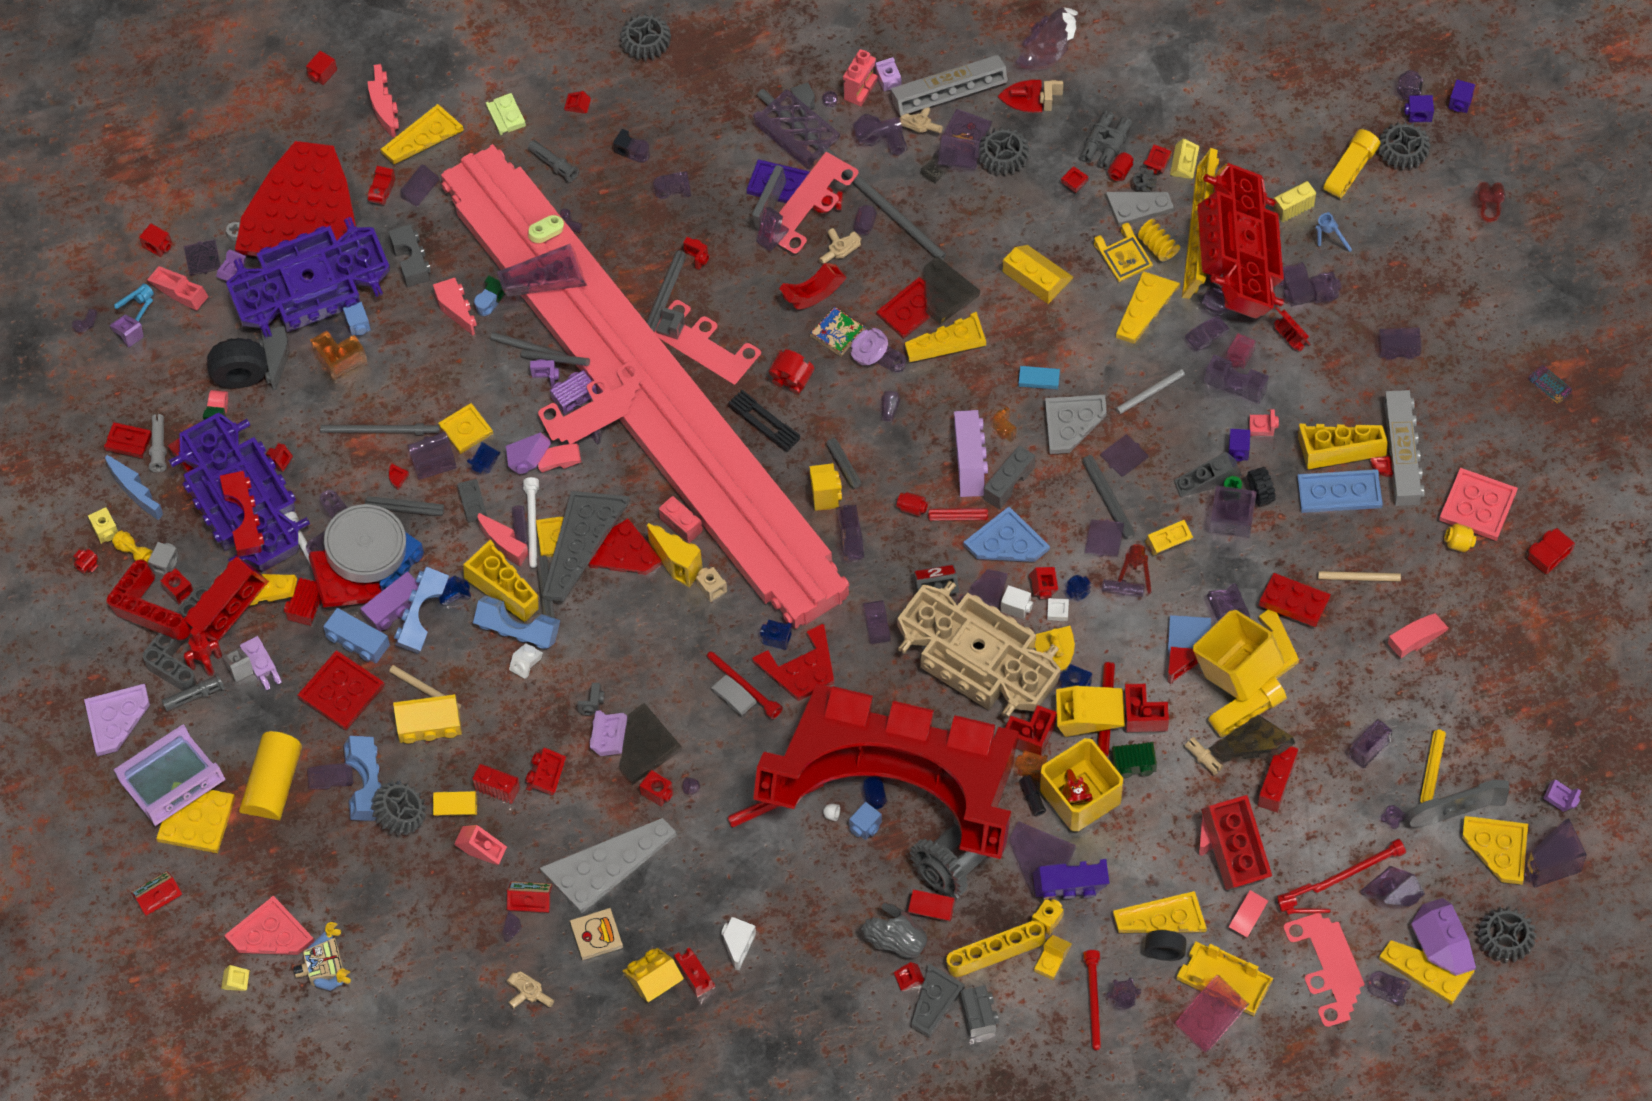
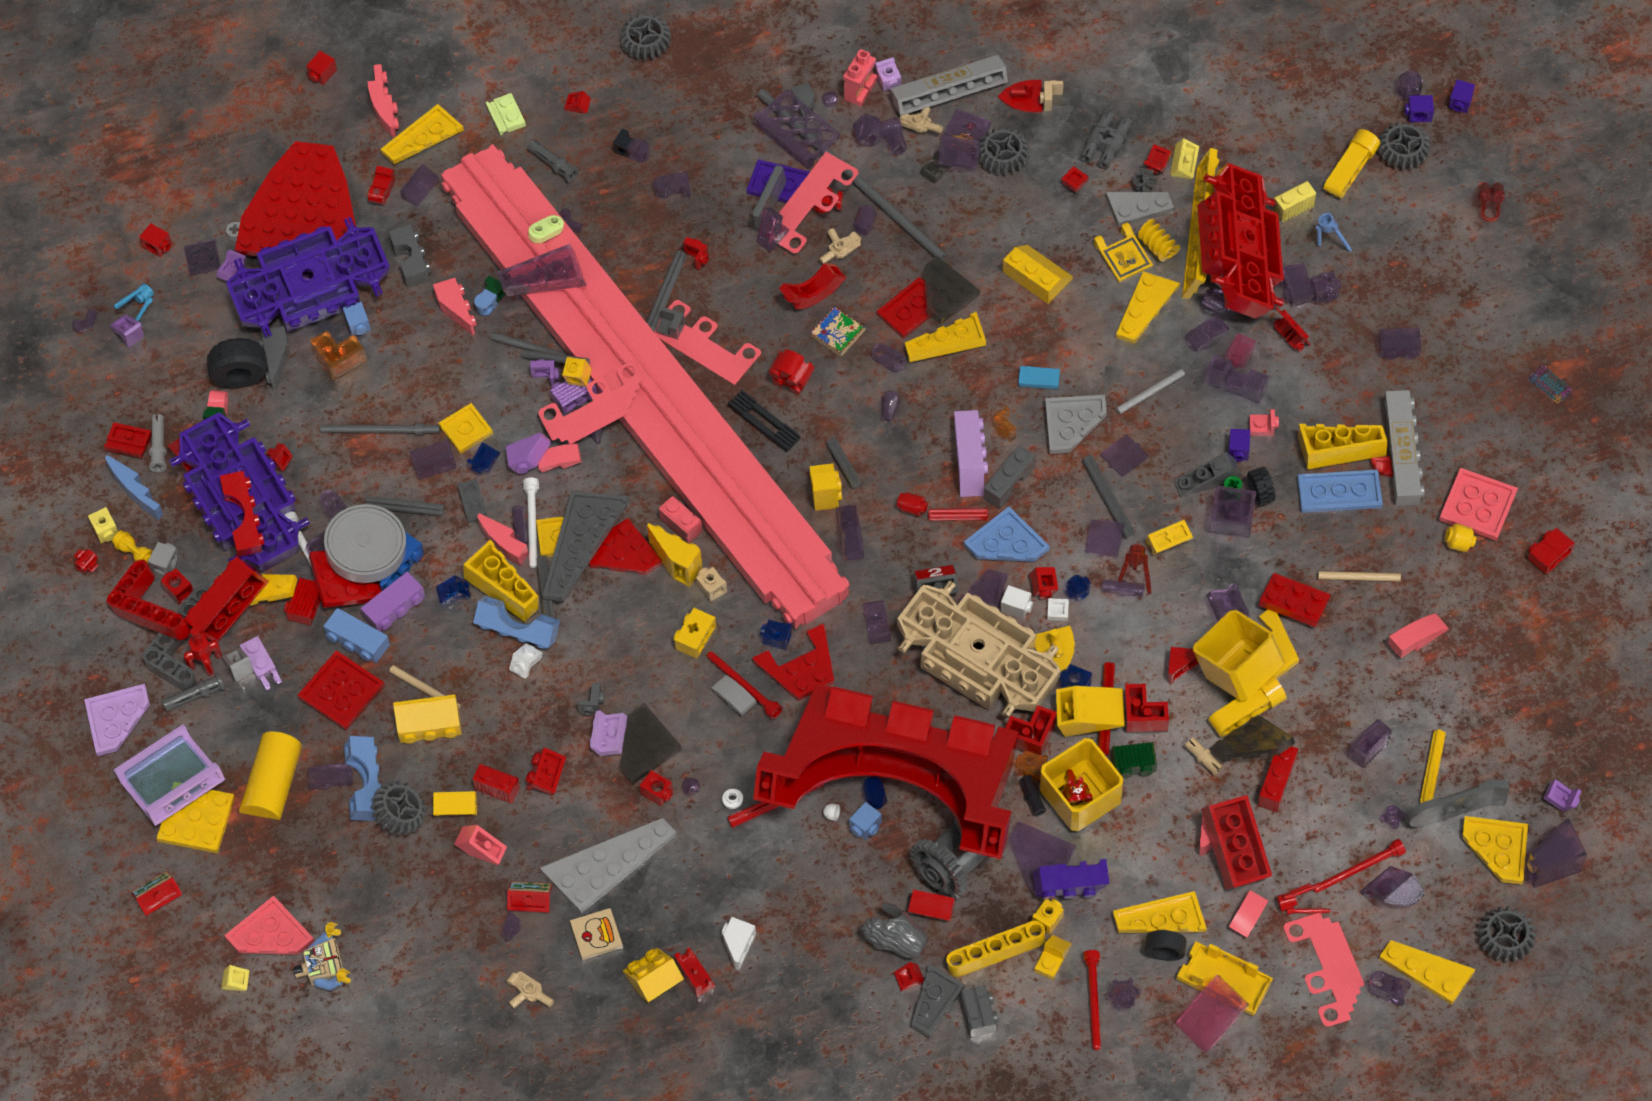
coral slope [147,266,209,311] -> none
red tile [389,463,409,490] -> none
medium blue arch [394,567,449,654] -> none
clear purple pin [407,431,449,457] -> none
lavender tile [851,328,888,365] -> none
animal [1015,7,1078,71] -> none
red brick [1108,152,1134,181] -> none
medium blue tile [1168,615,1211,655] -> none
medium lavender wedge [1411,898,1476,976] -> none
none -> yellow brick [562,357,592,387]
none -> yellow brick [673,608,717,659]
none -> white plate [722,789,743,809]

